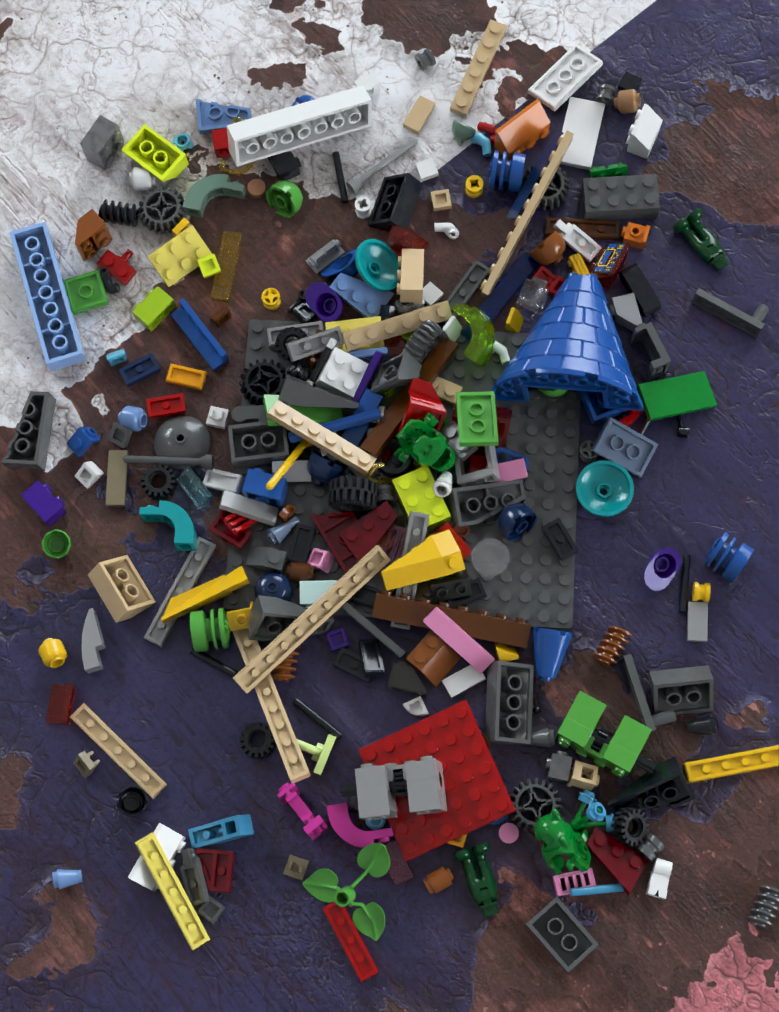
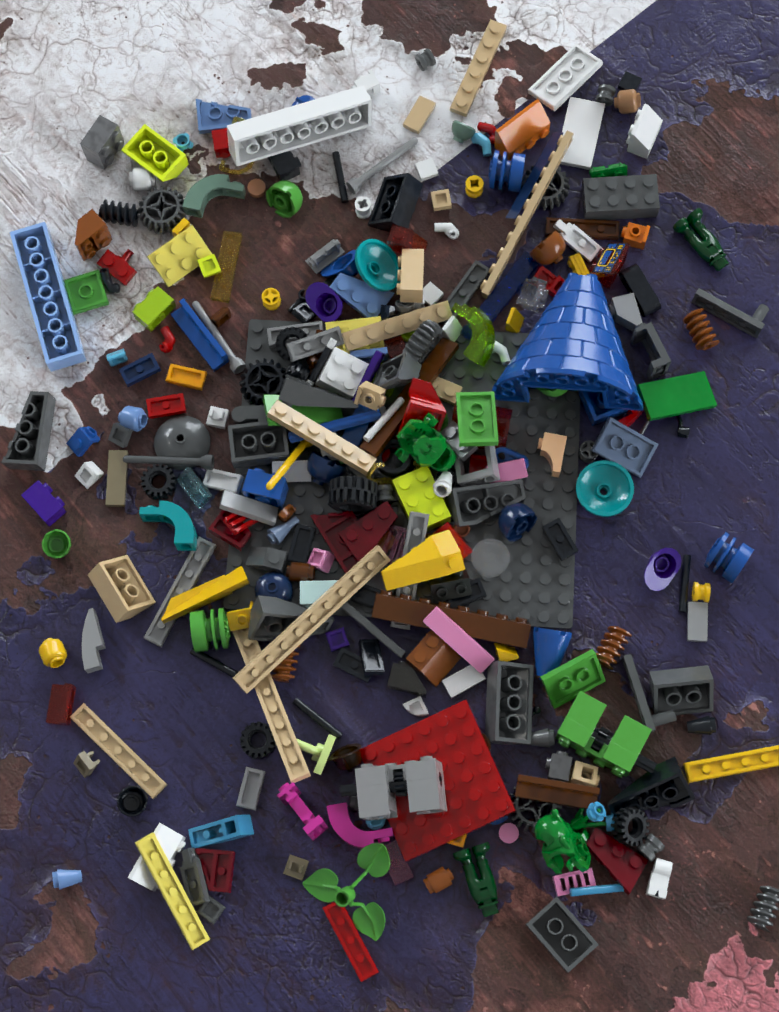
none -> red arm [159,326,176,353]
none -> light grey piece [192,301,246,374]
none -> light grey tile [236,767,266,811]
none -> dark brown piece [327,743,362,772]
none -> tan brick [354,381,386,411]
none -> white bar [363,397,405,442]
none -> reddish brown fence [515,774,600,809]
none -> light nougat arch [537,432,567,478]
none -> bright green plate [540,649,606,709]
none -> dark orange piece [683,308,719,350]

